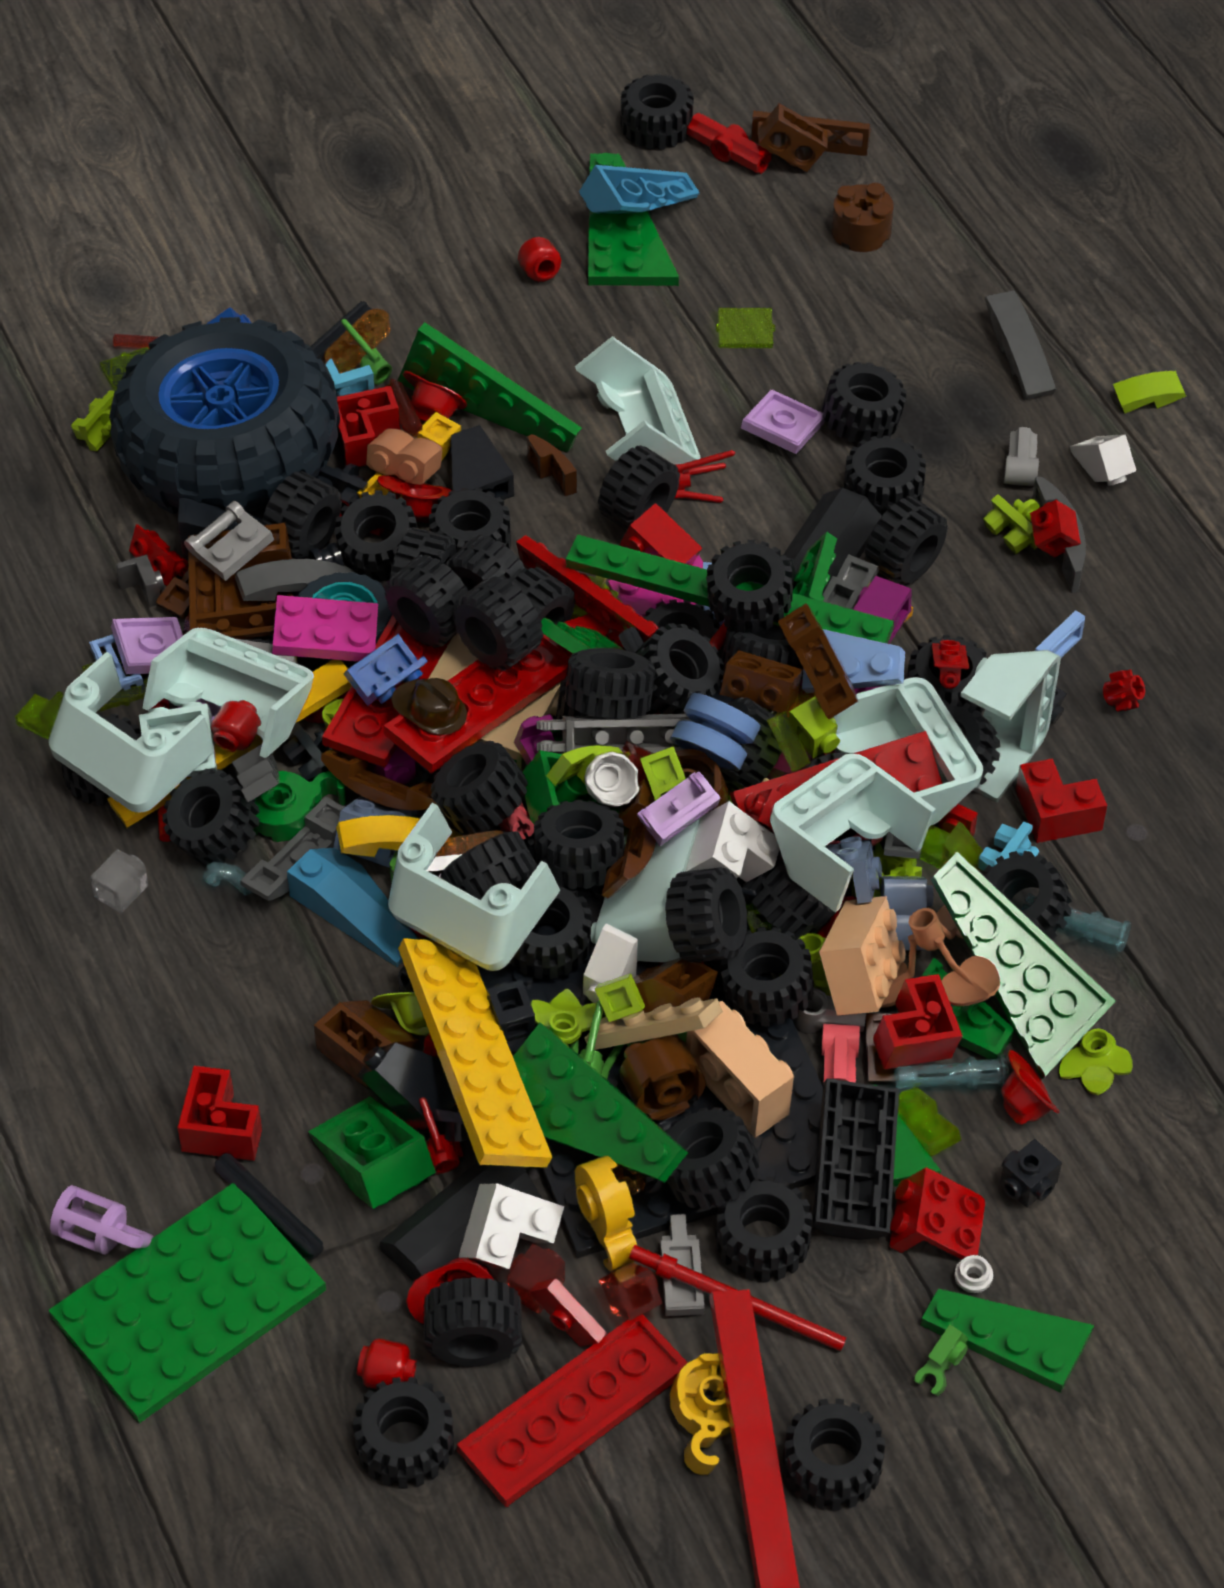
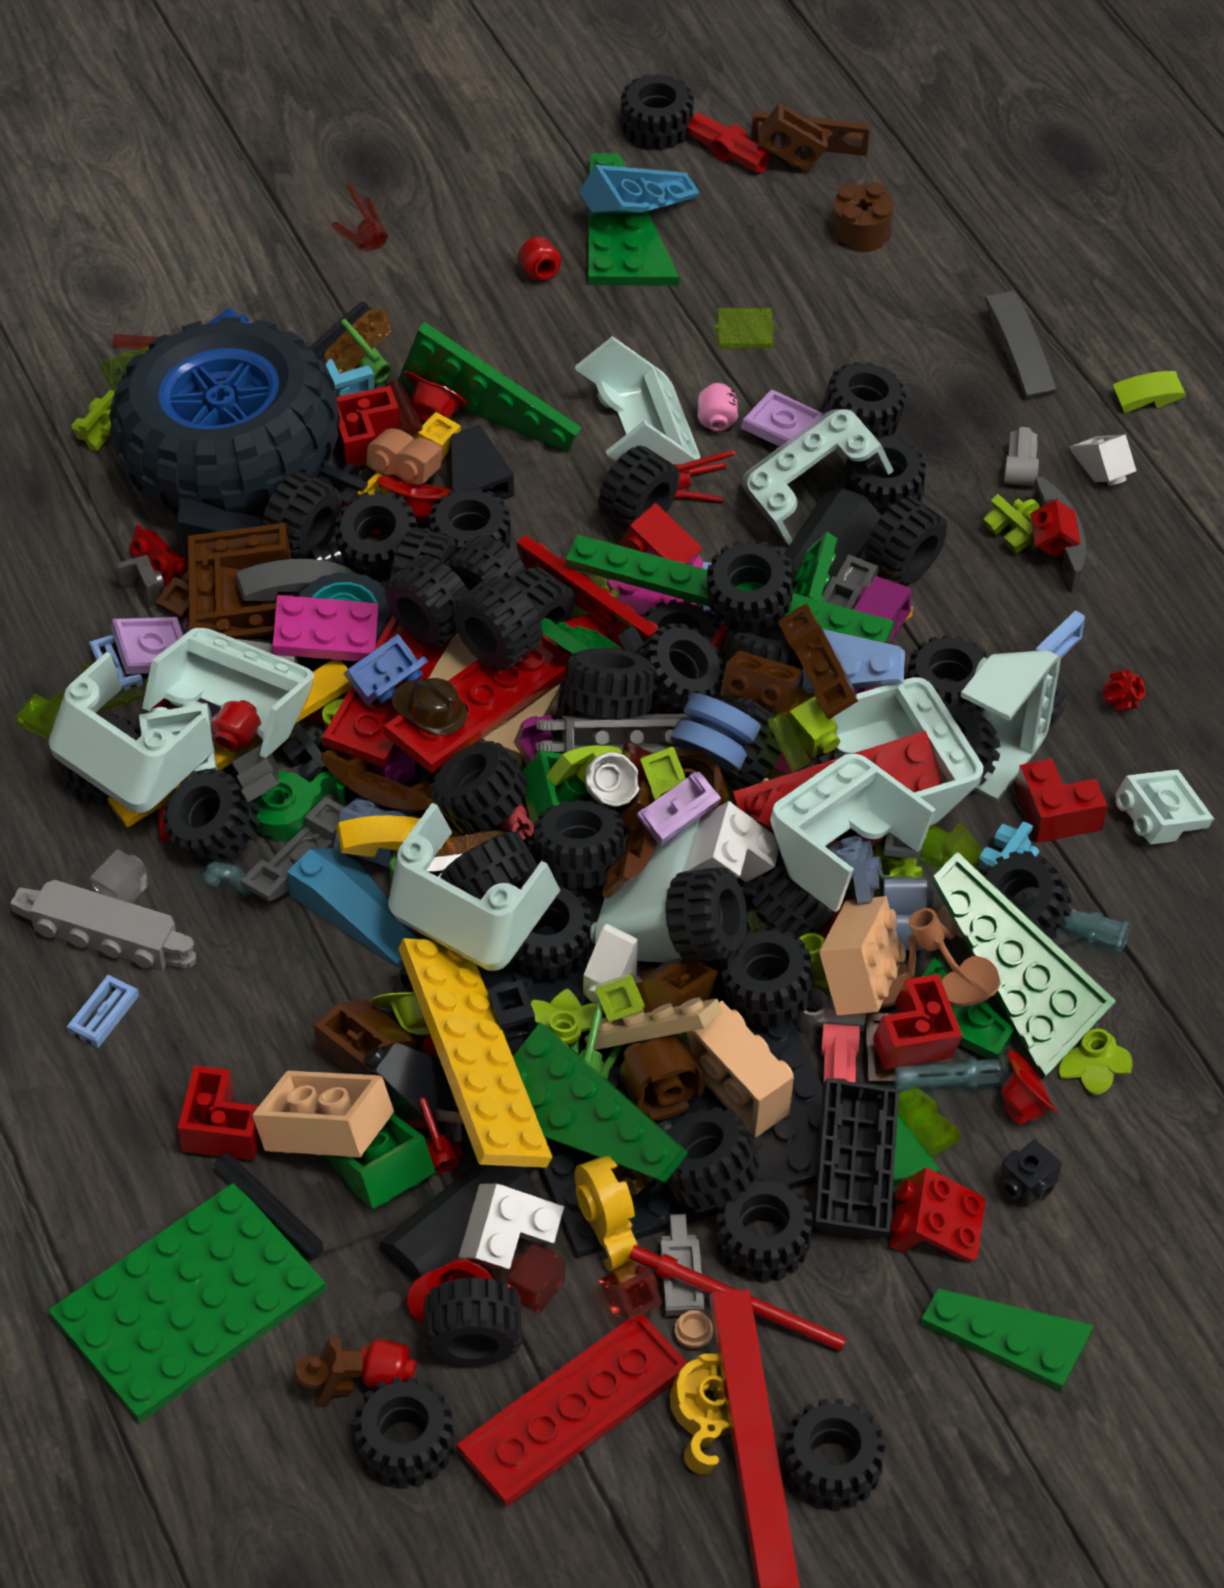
lavender piece [50,1185,153,1255] -> none
light grey plate [184,501,274,581] -> none
reddish brown slope [527,434,577,496] -> none
red plate [529,1278,606,1347] -> none
bright green plate [914,1324,969,1396] -> none
red hinge [932,640,969,689] -> none
red plate [938,804,978,843] -> none
white plate [955,1255,993,1293] -> none
none -> light grey hinge [10,880,196,971]
none -> light blue tile [67,975,139,1048]
none -> light nougat brick [252,1071,394,1158]
none -> reddish brown hips [293,1337,363,1407]
none -> clear red plant [333,183,389,250]
none -> light nougat plate [675,1310,713,1349]
none -> bright pink head [697,383,738,431]
none -> light aqua windscreen [742,409,894,546]
none -> light aqua plate [1115,770,1214,845]

